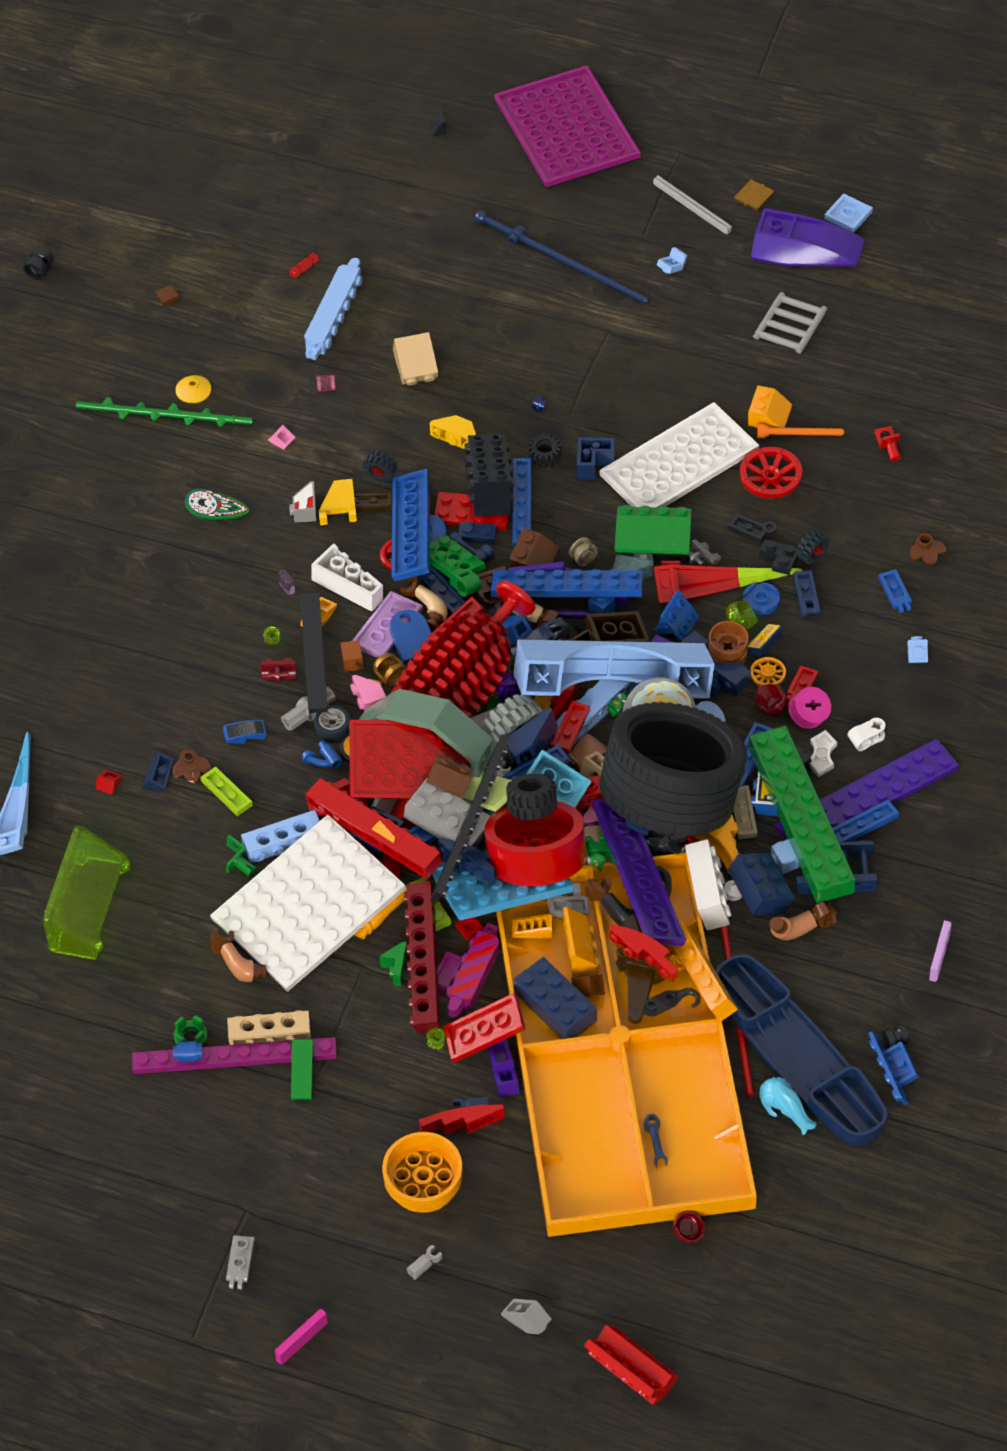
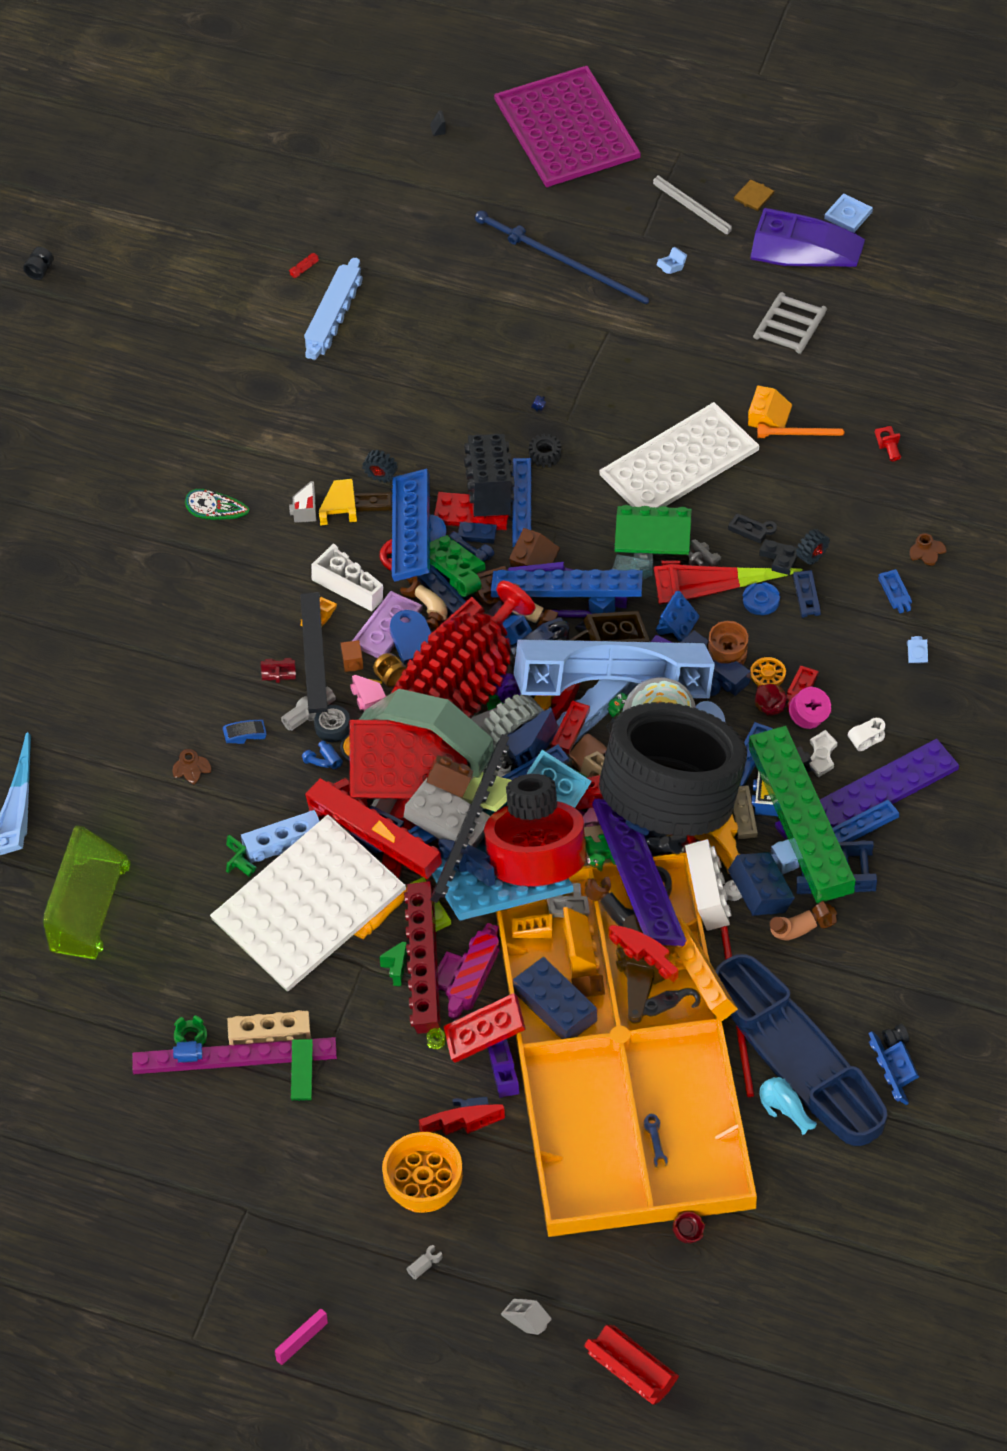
green plant [76,397,253,427] -> none
red slope [96,770,123,794] -> none
dark blue slope [143,751,175,791] -> none
reddish brown tile [155,285,179,306] -> none
yellow dish [176,375,211,404] -> none
lime plate [201,767,253,816] -> none
piece [210,928,266,982] -> none
light grey hinge [226,1235,255,1290] -> none
clear neon green bush [263,627,280,645] -> none
bright pink slope [268,425,296,449] -> none
clear purple tile [278,569,295,595] -> none
clear pink slope [316,374,335,391] -> none
tan slope [393,332,438,385] -> none
yellow slope [429,415,476,449] -> none
red plate [456,917,484,941] -> none
dark tan wheel [569,537,598,566] -> none
dark blue brick [577,437,615,480] -> none
clear neon green hair [726,600,758,631] -> none
red wheel [740,447,802,499] -> none
slope [747,623,783,658] -> none
lavender tile [929,921,952,982] -> none

